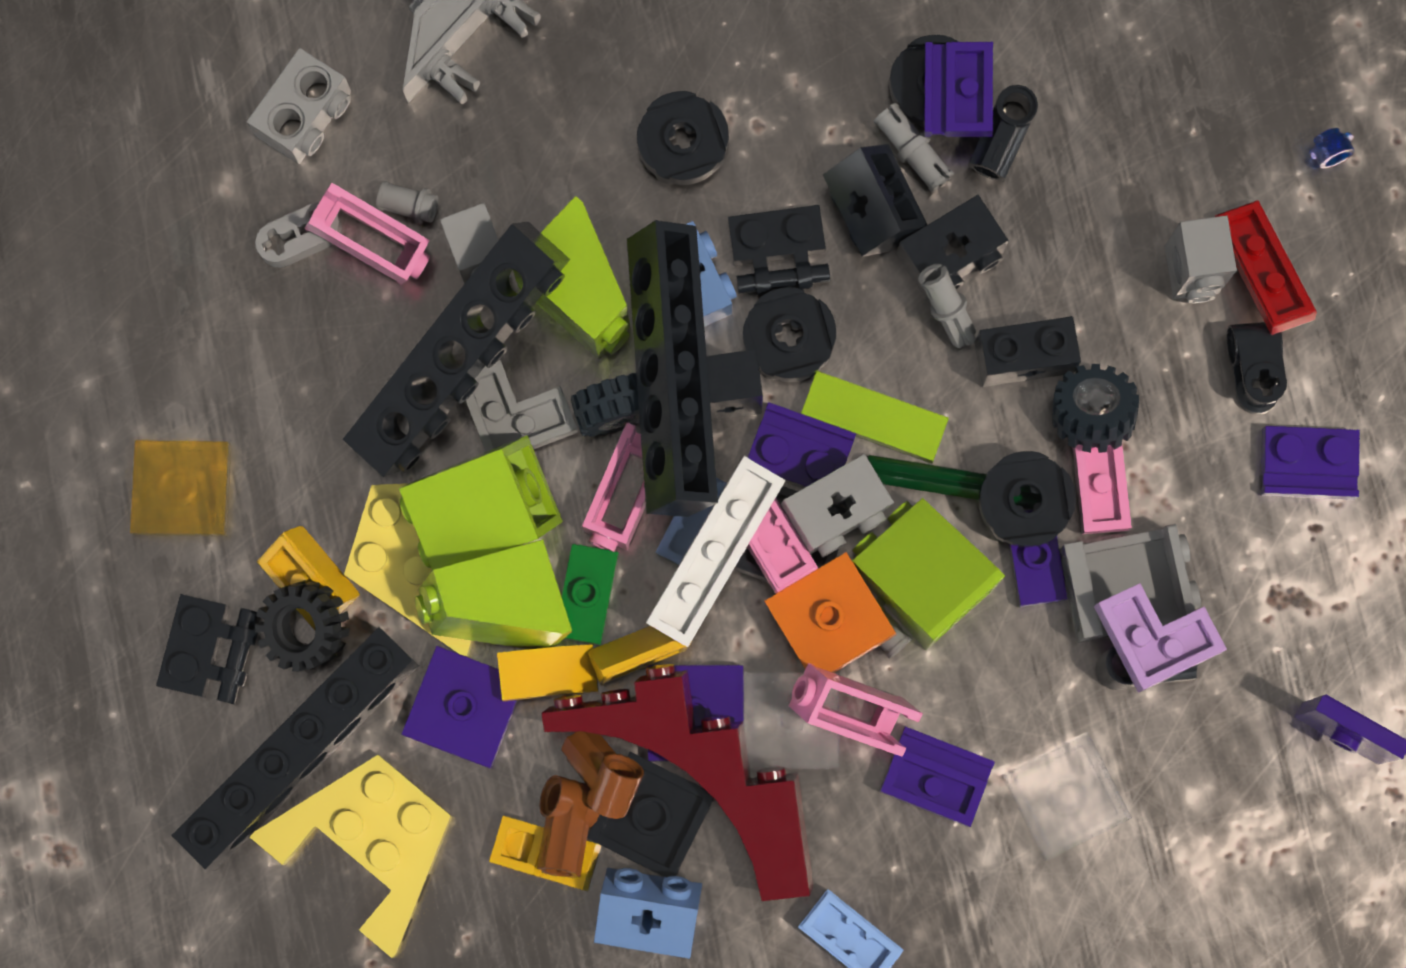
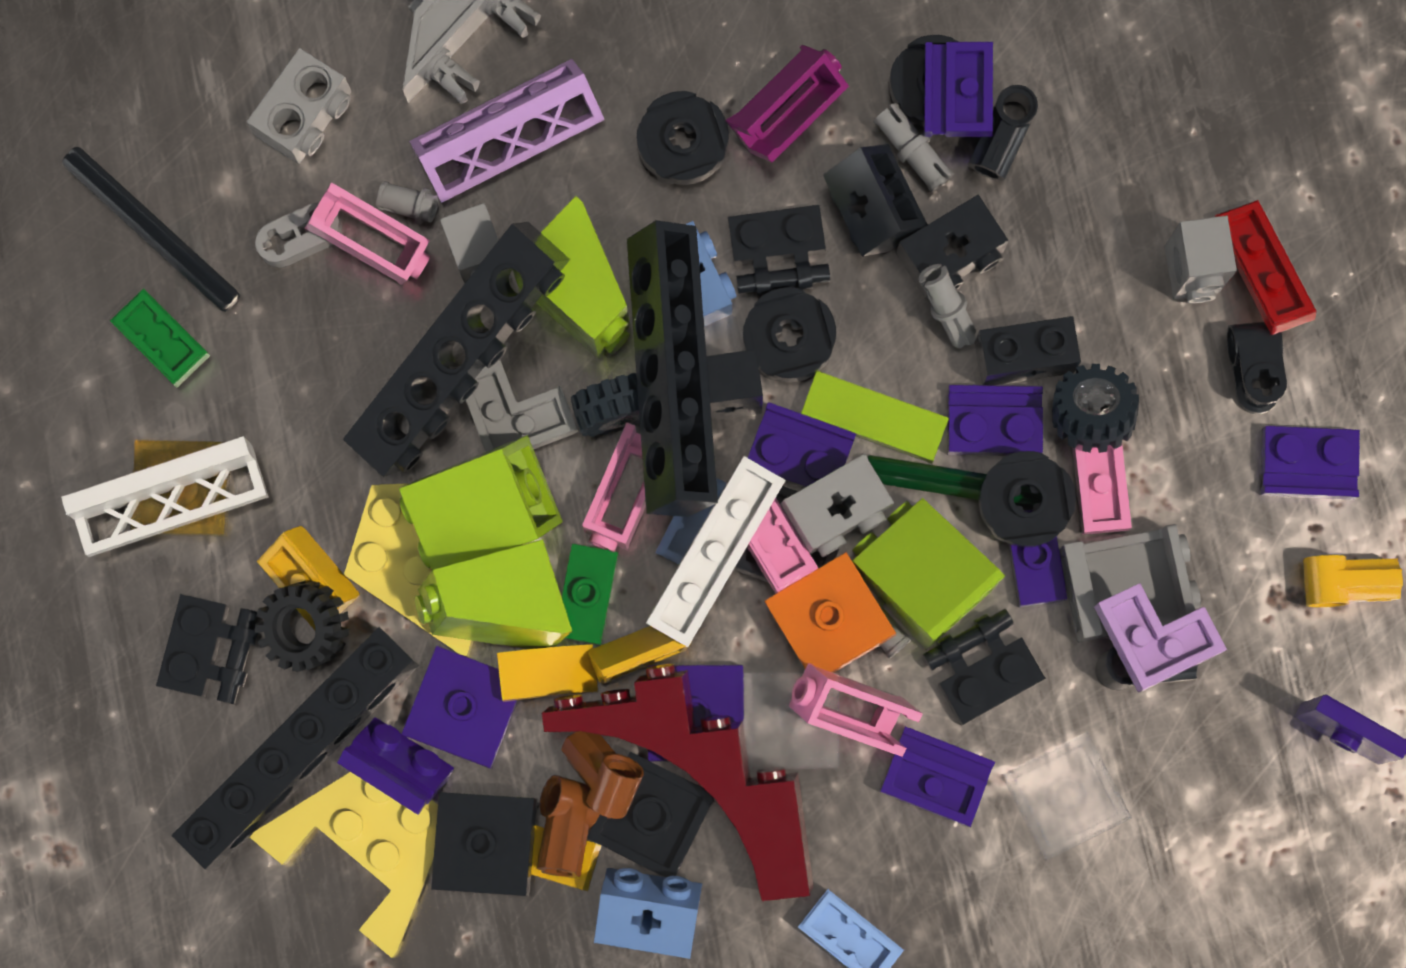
clear blue plate [1310,128,1355,168] -> none
none -> white fence [61,436,269,557]
none -> black axle [62,147,240,312]
none -> green plate [110,288,210,388]
none -> dark purple plate [337,717,454,815]
none -> lavender fence [409,59,605,203]
none -> black plate [431,792,537,896]
none -> magenta window [725,45,849,163]
none -> black plate [922,609,1046,726]
none -> dark purple plate [947,385,1043,456]
none -> yellow piece [1303,555,1403,607]

